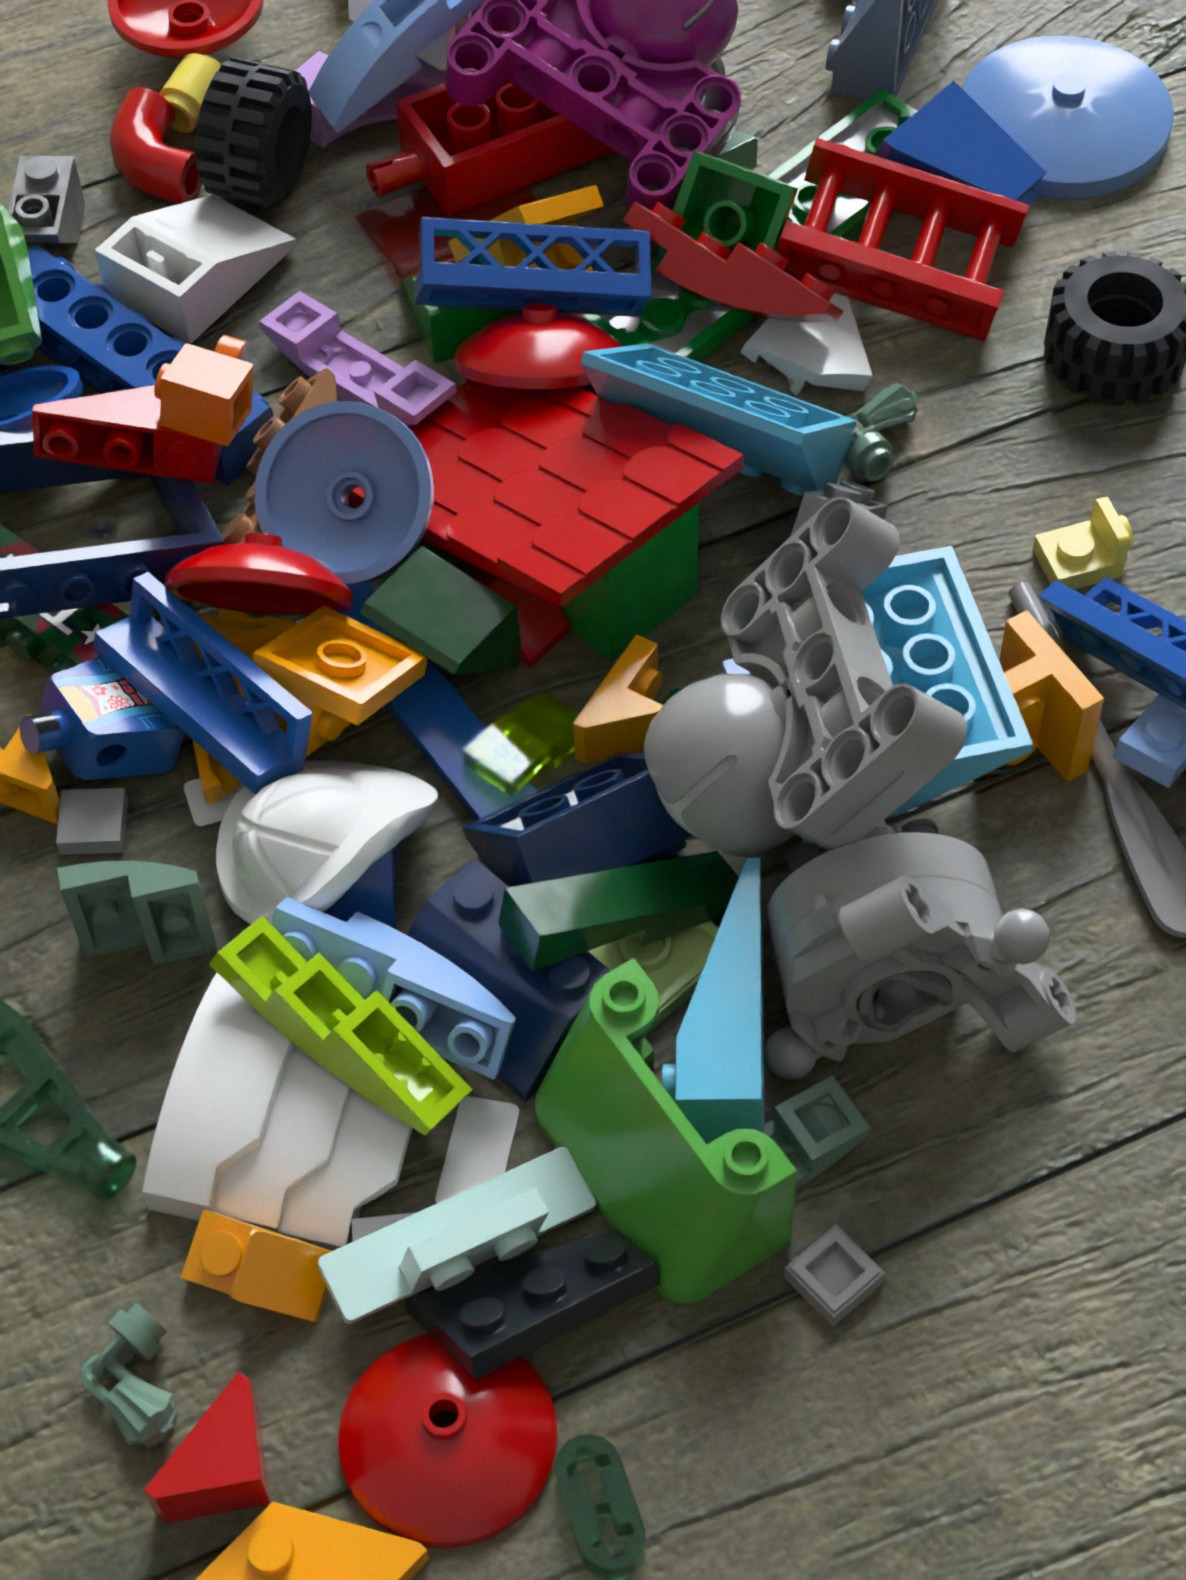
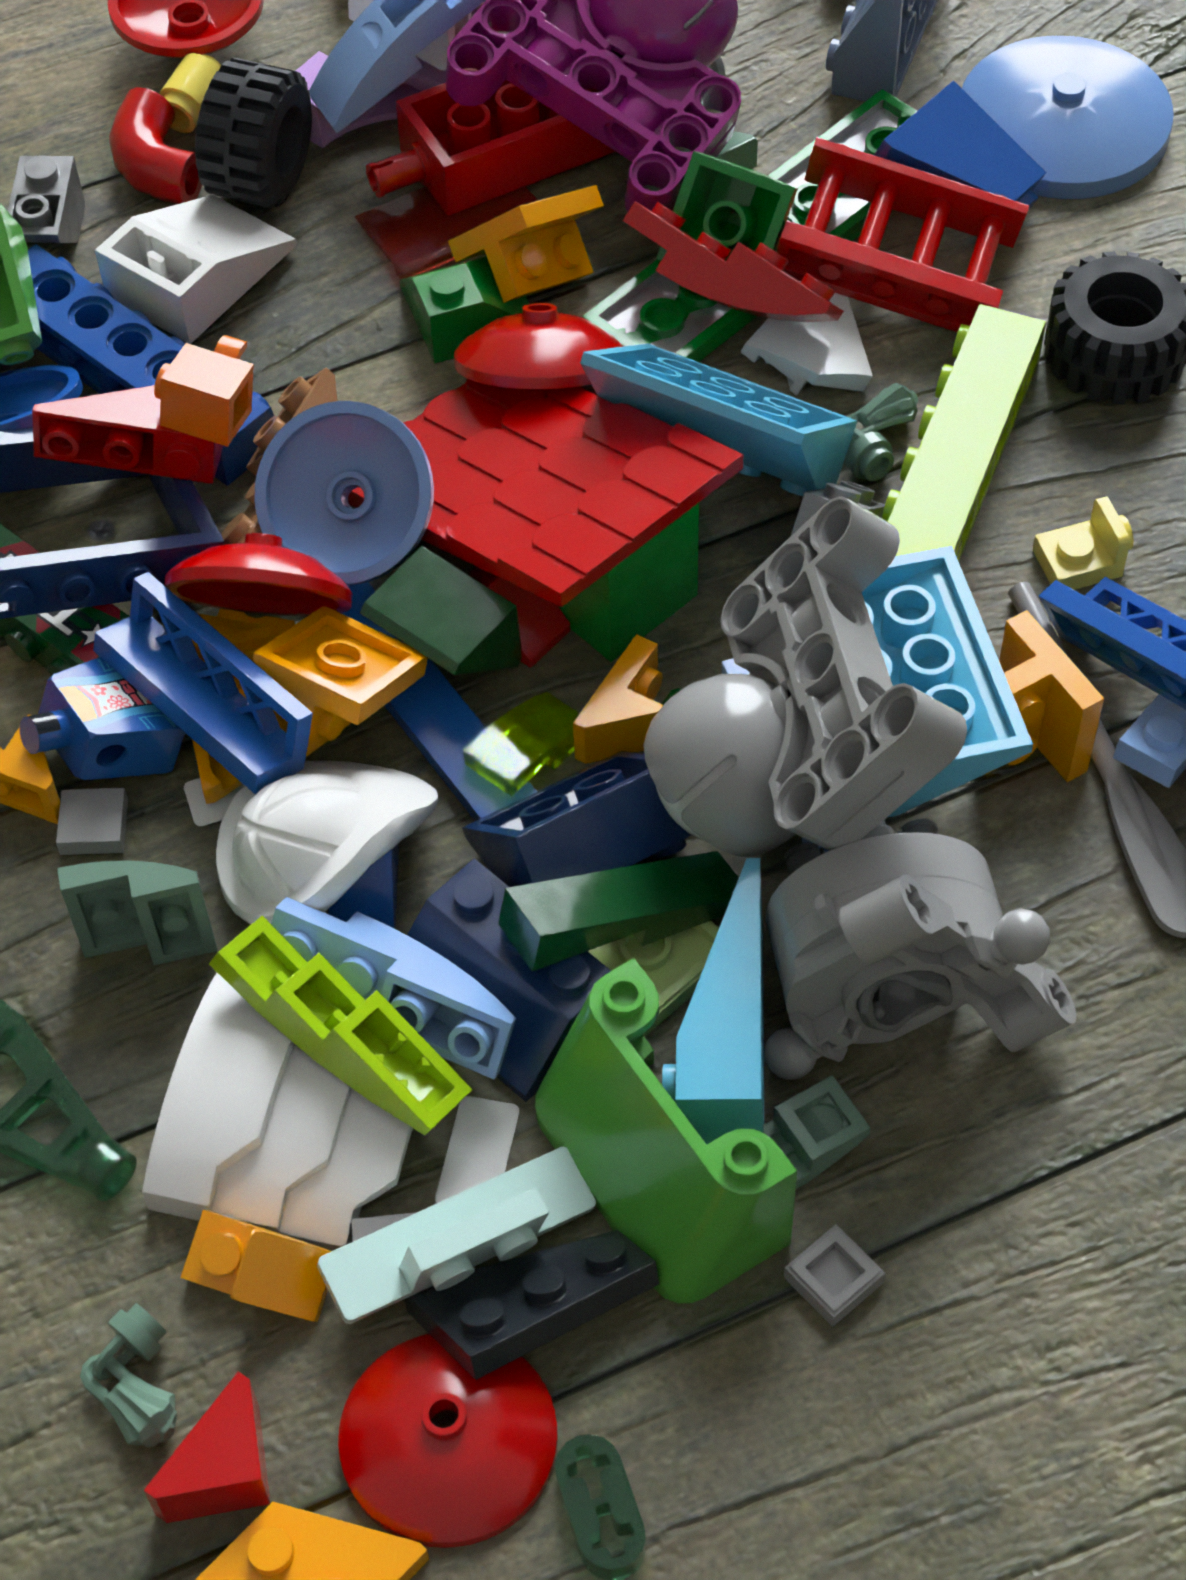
lavender slope [259,291,457,425] -> none
blue fence [414,217,652,317] -> none
none -> brick [882,304,1046,562]

